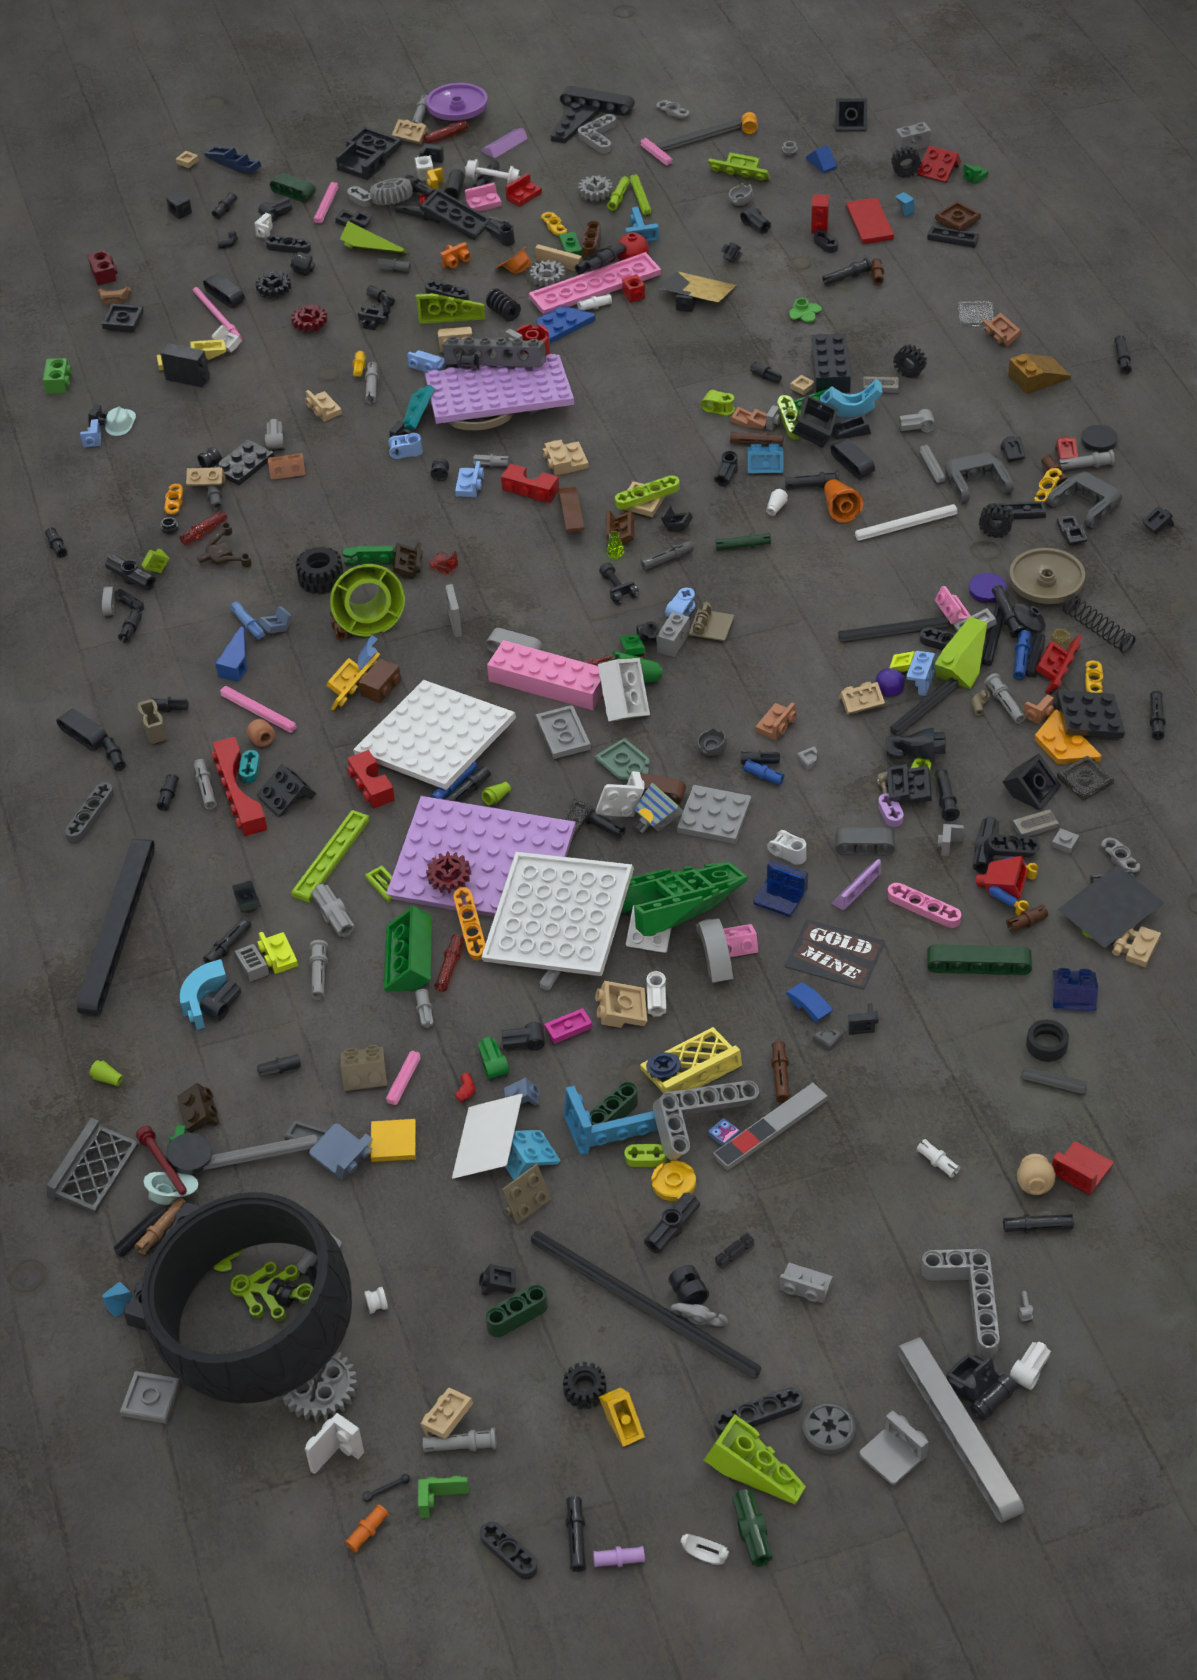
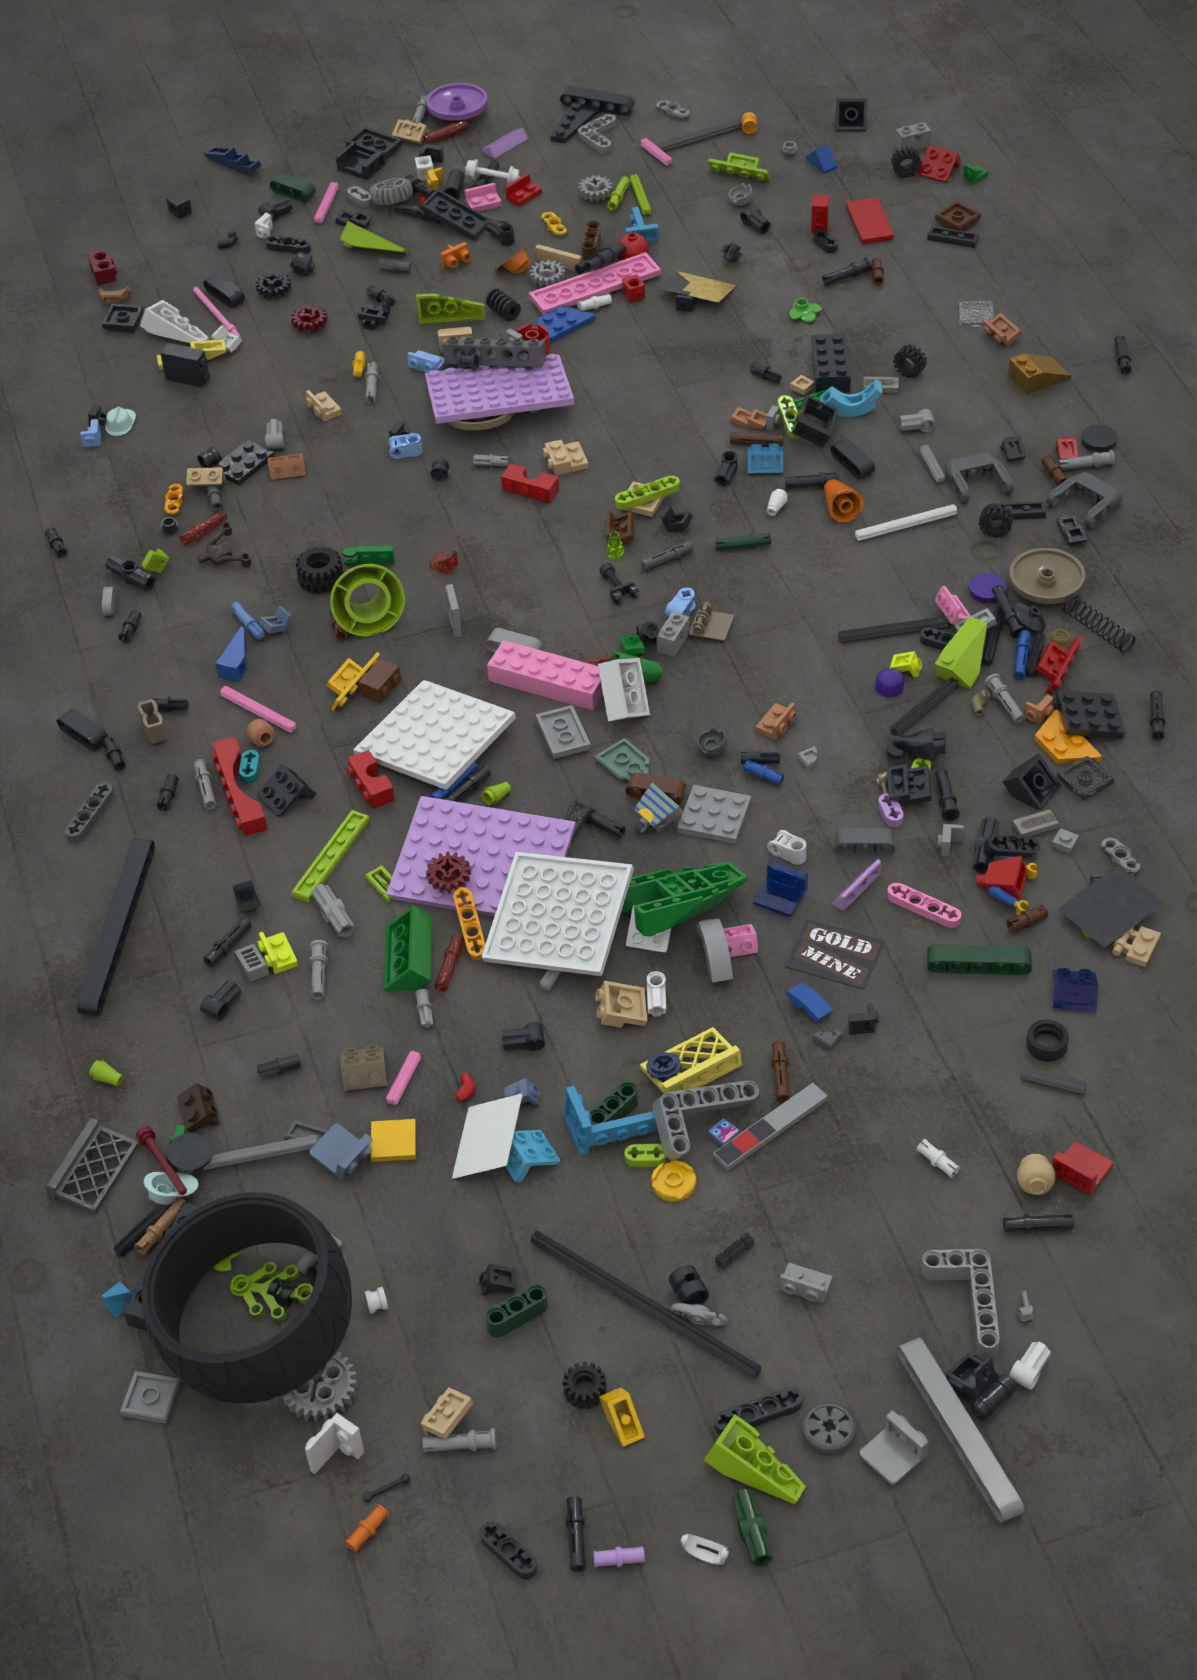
bright green brick [43,358,72,394] -> none
black axle [114,589,144,612] -> none
tan plate [176,151,199,168] -> none
medium azure arch [180,959,227,1030] -> none
black pin [212,192,238,219] -> none
medium blue slope [358,635,378,670] -> none
dark brown bracket [392,542,423,579] -> none
teal wing [403,384,435,431] -> none
bright green bracket [418,1476,469,1518] -> none
black beam [425,280,469,301] -> none
light blue bracket [455,461,484,497] -> none
green piece [478,1037,509,1080] -> none
dark tan hinge [502,1164,551,1225] -> none
dark pink plate [544,1008,593,1044] -> none
reddish brown slope [558,487,584,533] -> none
green plate [559,232,582,255] -> none
white bracket [596,771,645,817] -> none
black piece [644,1192,700,1254] -> none
lime piece [700,390,735,416] -> none
black slope [833,414,871,439] -> none
tan bracket [838,682,885,715] -> none
dark azure slope [895,192,914,217] -> none
light blue bracket [907,651,935,696] -> none
yellow piece [1034,468,1062,504] -> none
yellow piece [1085,660,1103,693] -> none
black bracket [1142,506,1174,534] -> none
none -> white wedge [140,300,209,343]

